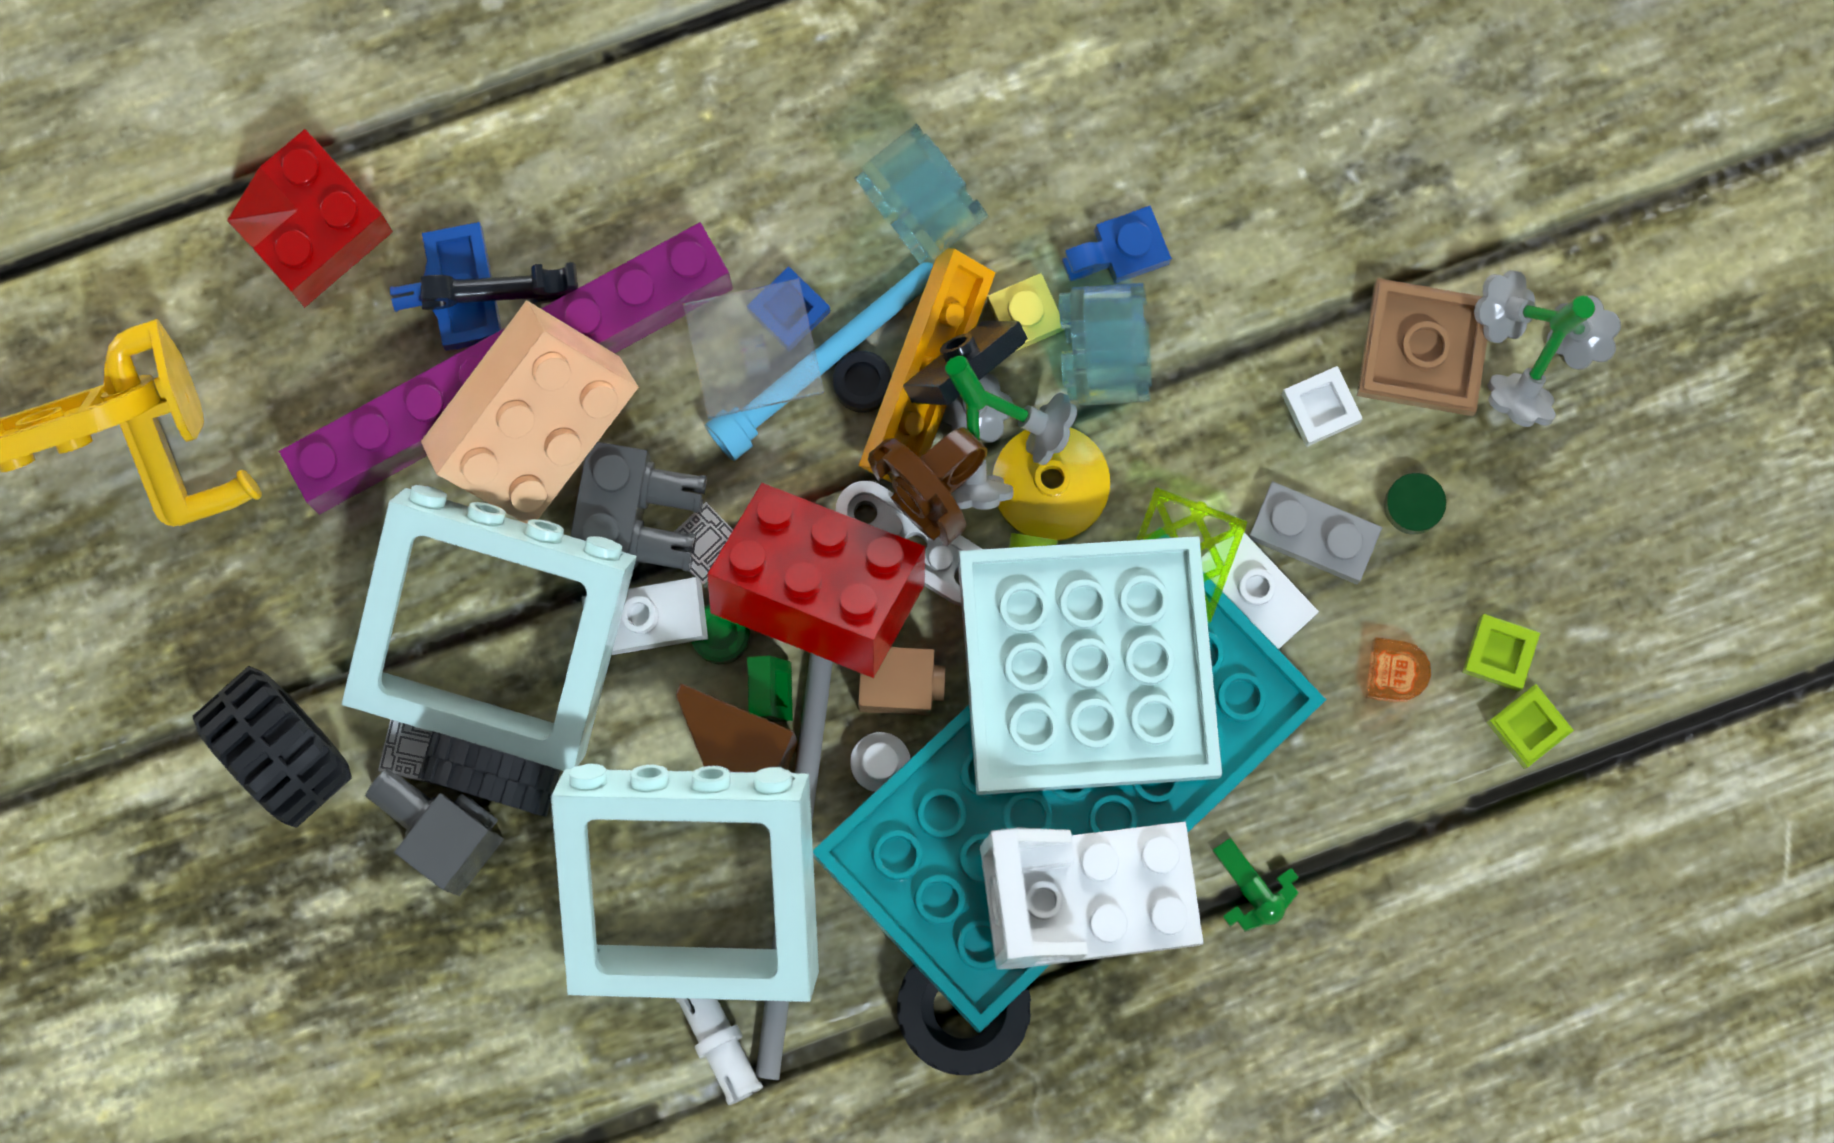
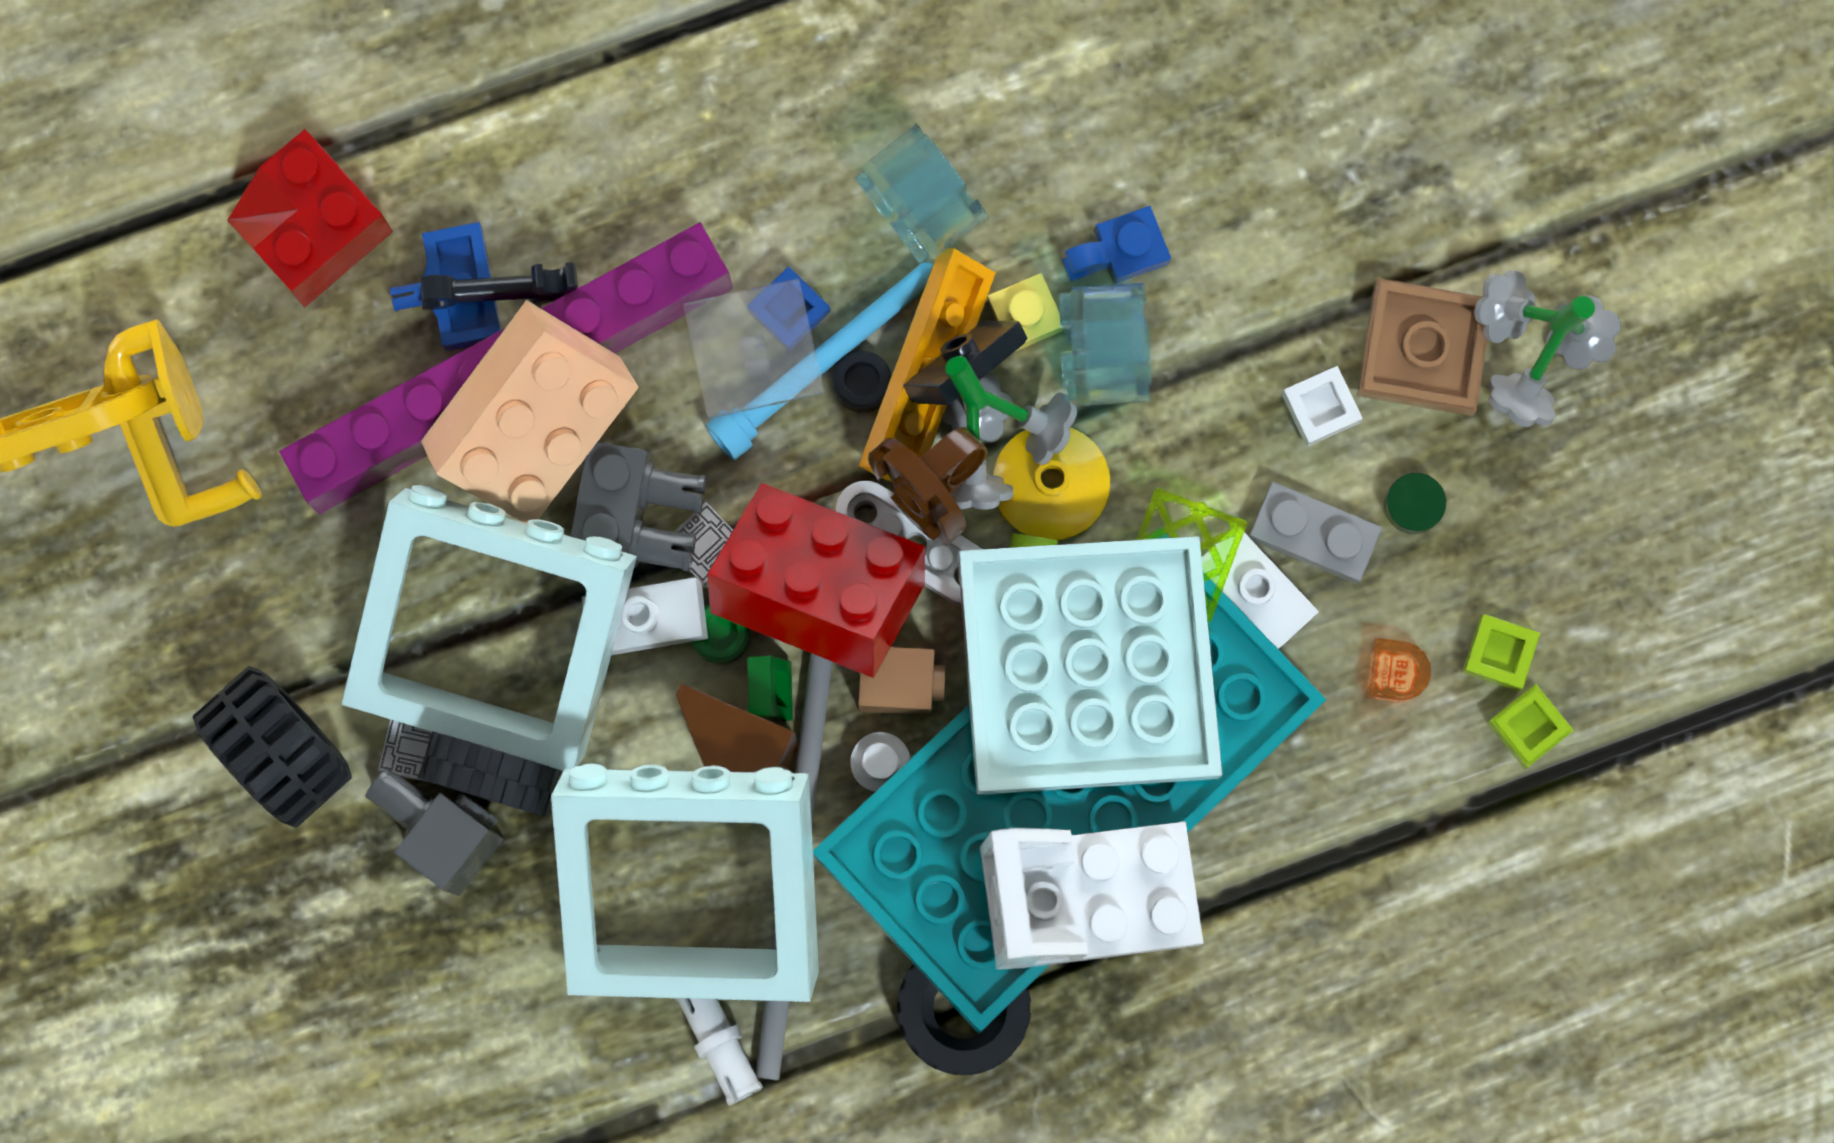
green piece [1213,837,1299,932] -> none

